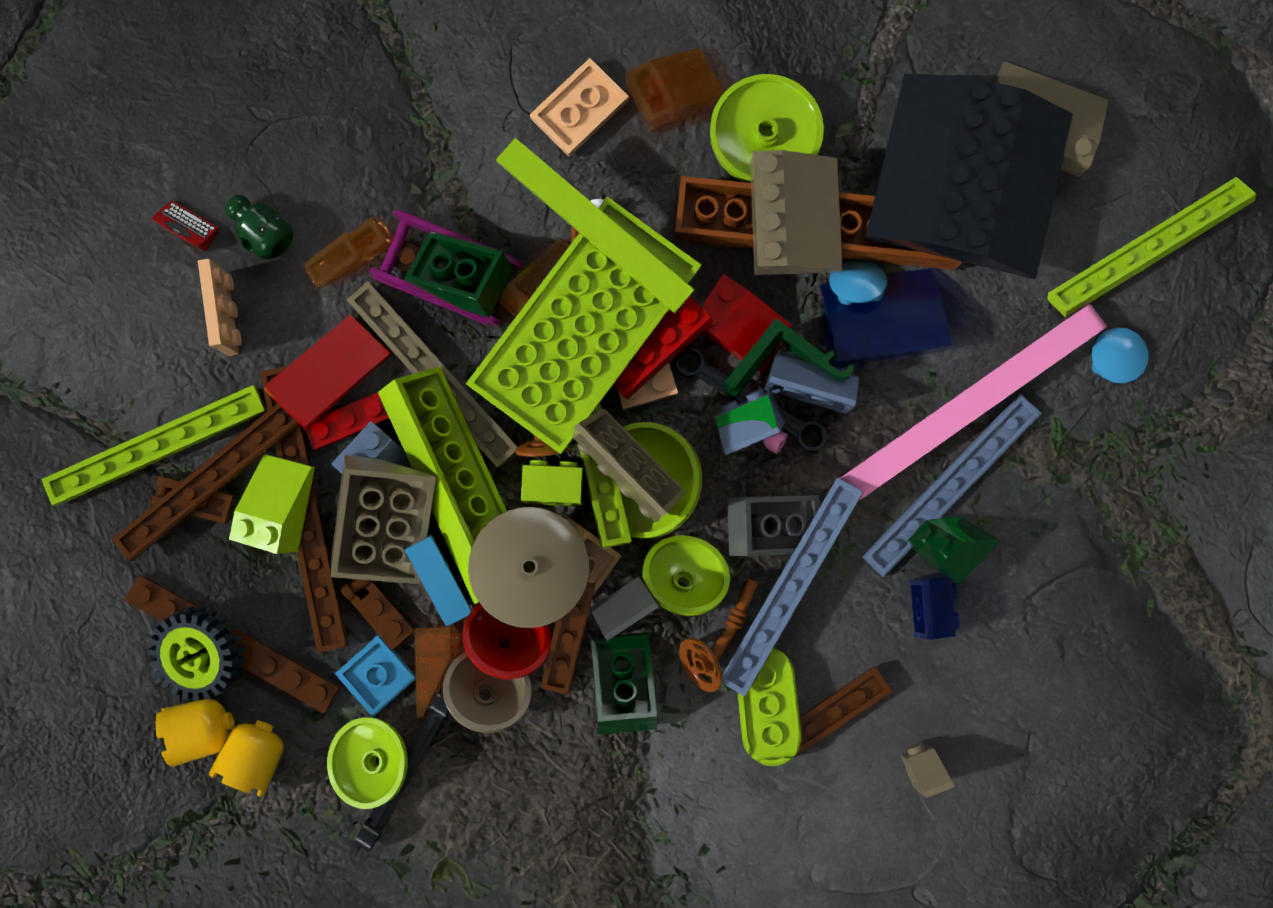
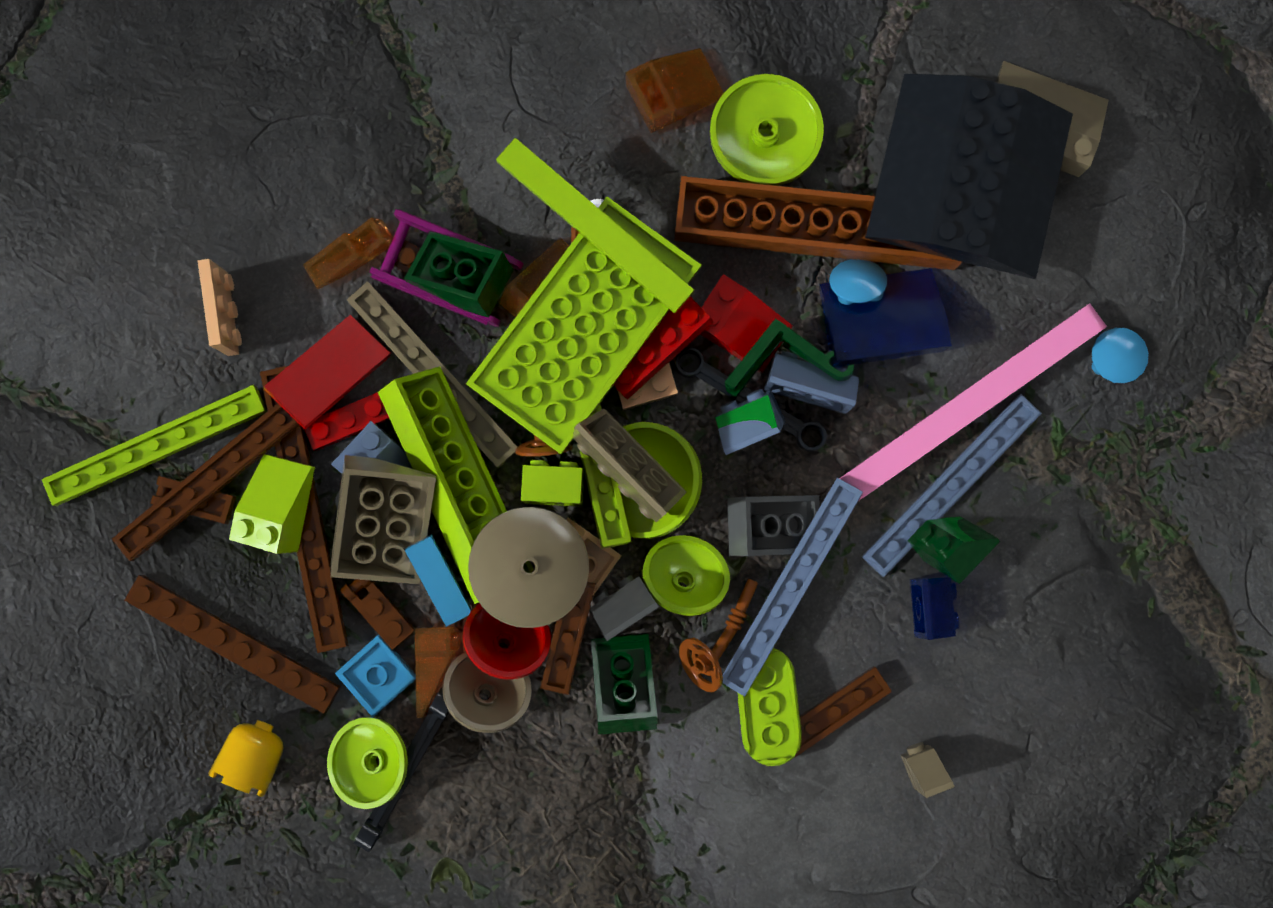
wheel [148,606,245,701] -> none
slope [151,200,220,252] -> none
yellow cylinder [155,699,234,767] -> none
dark green piece [225,195,294,260] -> none
light nougat plate [530,58,629,157] -> none
dark tan slope [750,150,842,275] -> none
bright pink hinge [763,431,788,454] -> none
lime plate [1048,177,1257,318] -> none

